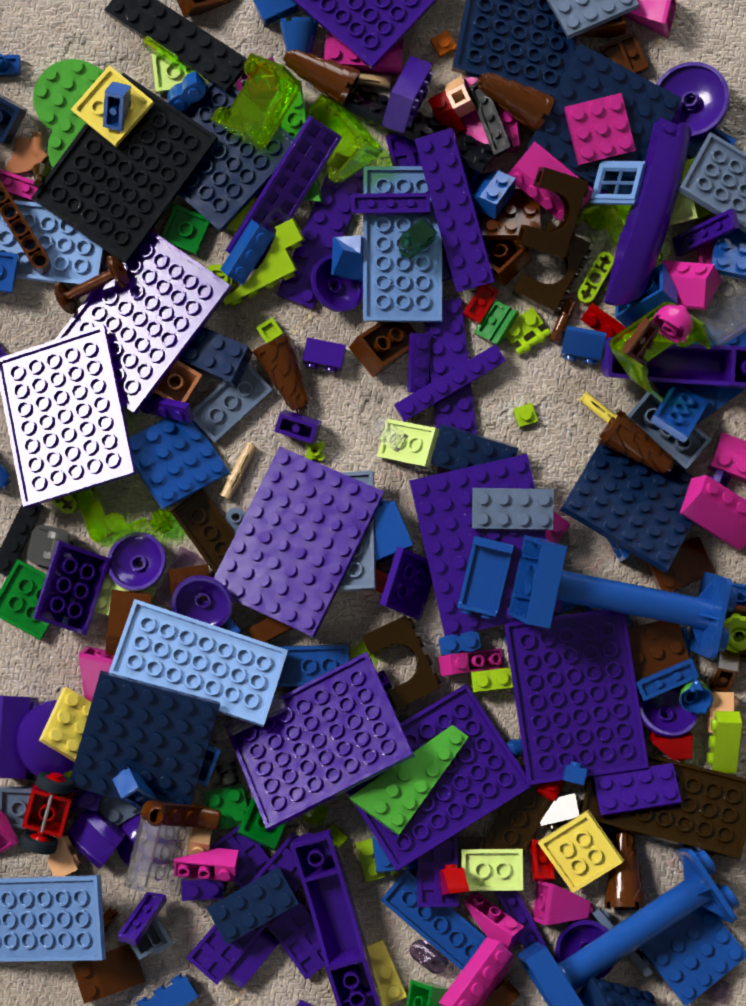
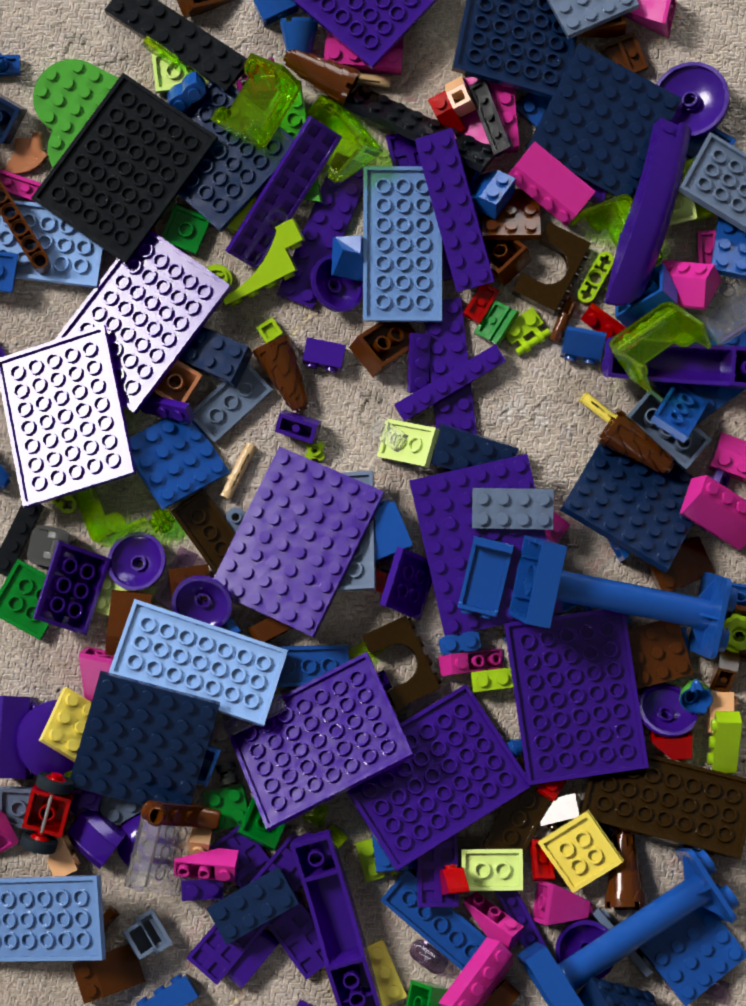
dark brown cone [32,163,51,187] -> none
reddish brown hose [54,256,129,314] -> none
light yellow plate [71,65,155,147] -> none
blue slope [103,81,131,131] -> none
blue slope [112,768,157,810] -> none
dark purple plate [117,890,167,946] -> none
blue brick [220,219,275,285] -> none
bright green wing [348,725,469,836] -> none
dark purple plate [351,193,430,215] -> none
dark purple brick [381,56,434,133] -> none
clear green piece [399,217,437,259] -> none
orange plate [430,30,456,58] -> none
reddish brown cone [477,72,554,132] -> none
lime plate [513,403,538,428] -> none
dark brown arch [515,167,589,258] -> none
blue plate [562,761,587,785] -> none
dark pink plate [564,93,636,166] -> none
medium blue piece [590,161,646,205] -> none
dark purple plate [593,763,682,817] -> none
reddish brown wing [621,317,659,365] -> none
blue plate [636,658,699,701] -> none
dark pink cylinder [651,305,693,343] -> none
dark purple plate [672,209,739,257] -> none

